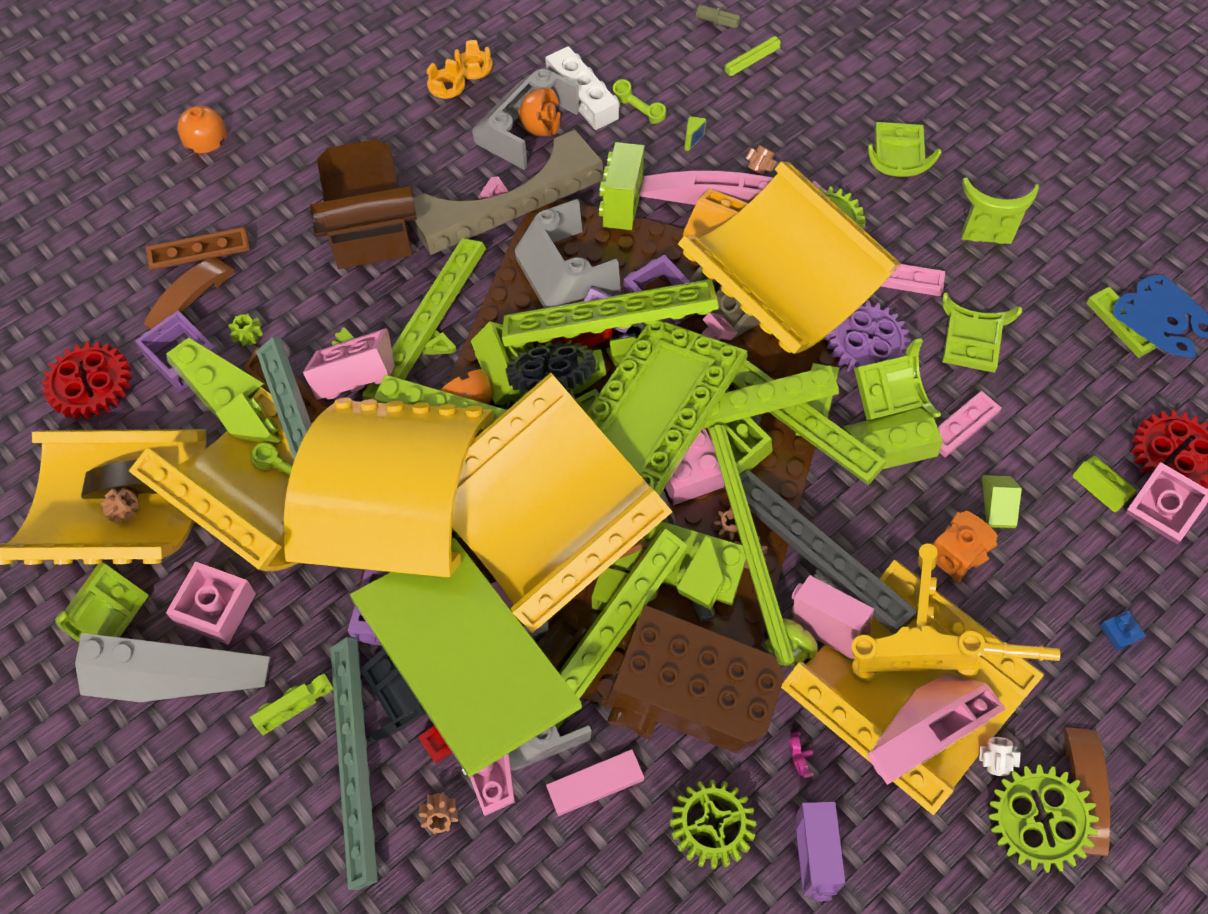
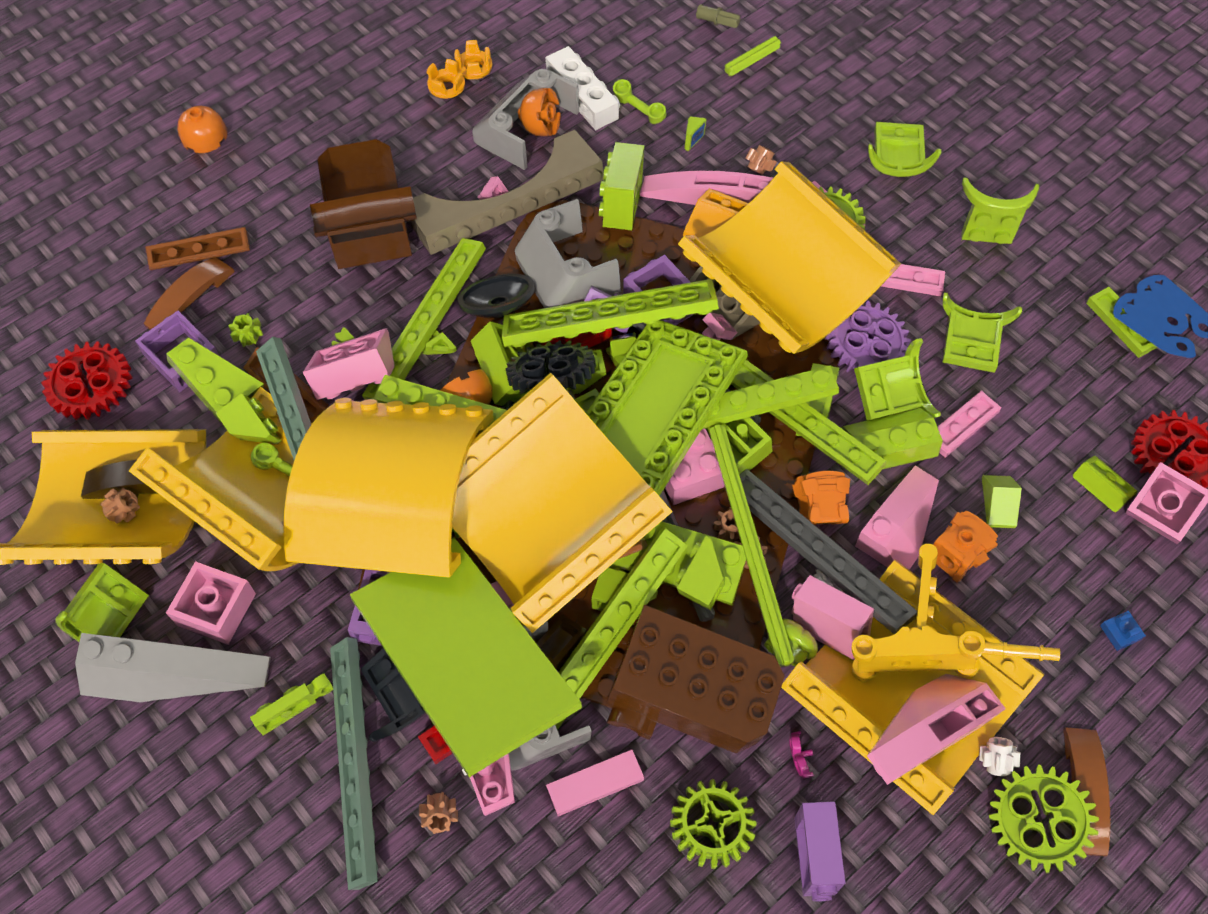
none -> black dish [458,274,535,318]
none -> orange piece [792,471,850,525]
none -> bright pink wedge [855,465,939,570]

